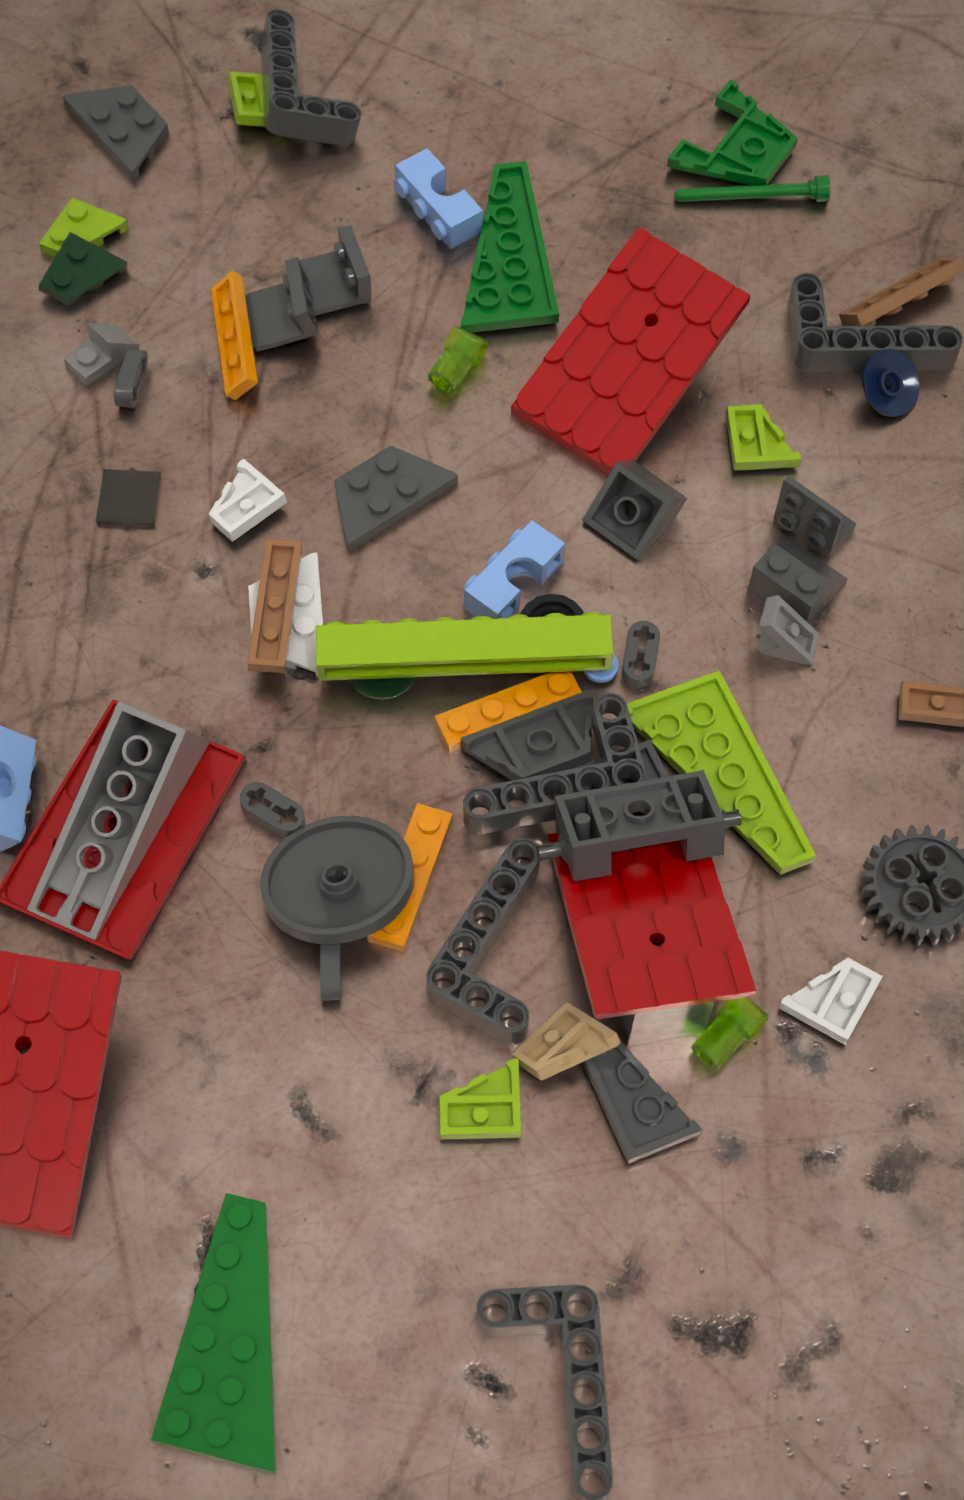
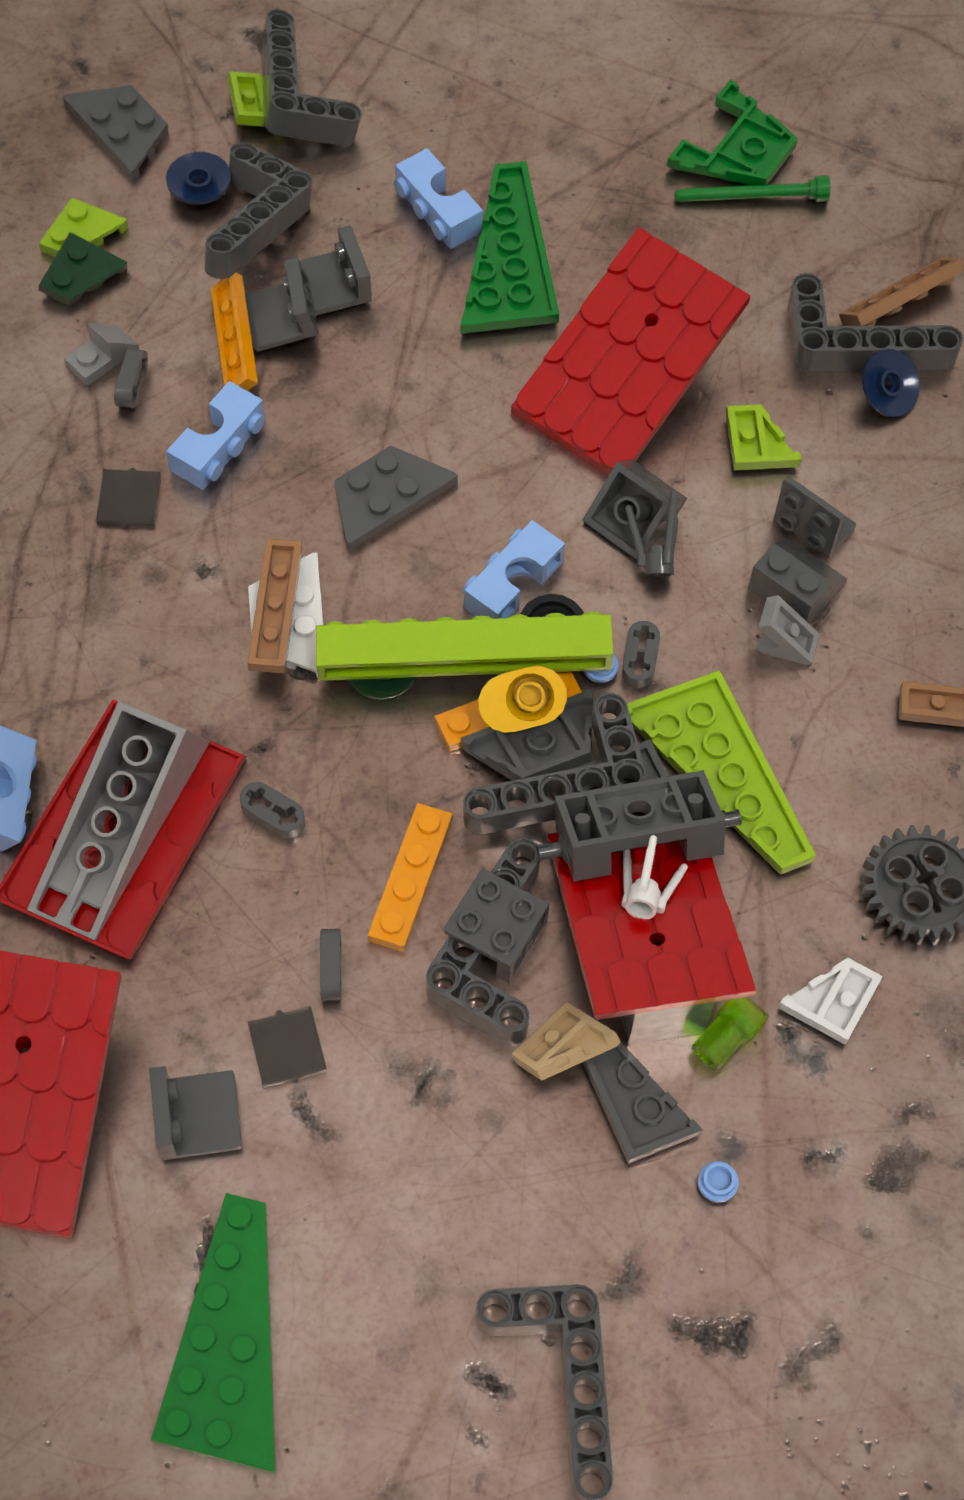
white wing [209,459,287,542] -> none
dark grey dish [260,816,415,944] -> none
clear neon green piece [428,326,488,394] -> none
lime wing [440,1059,521,1140] -> none
none -> dark grey bracket [149,1066,242,1161]
none -> dark blue dish [166,152,231,205]
none -> light blue arch [166,381,265,490]
none -> dark grey beam [204,142,312,279]
none -> clear smoke piece [248,1006,327,1088]
none -> dark grey bracket [444,869,549,984]
none -> yellow piece [478,666,567,733]
none -> white plant [621,835,688,919]
none -> dark grey plant [625,490,678,577]
none -> light blue plate [698,1161,739,1203]

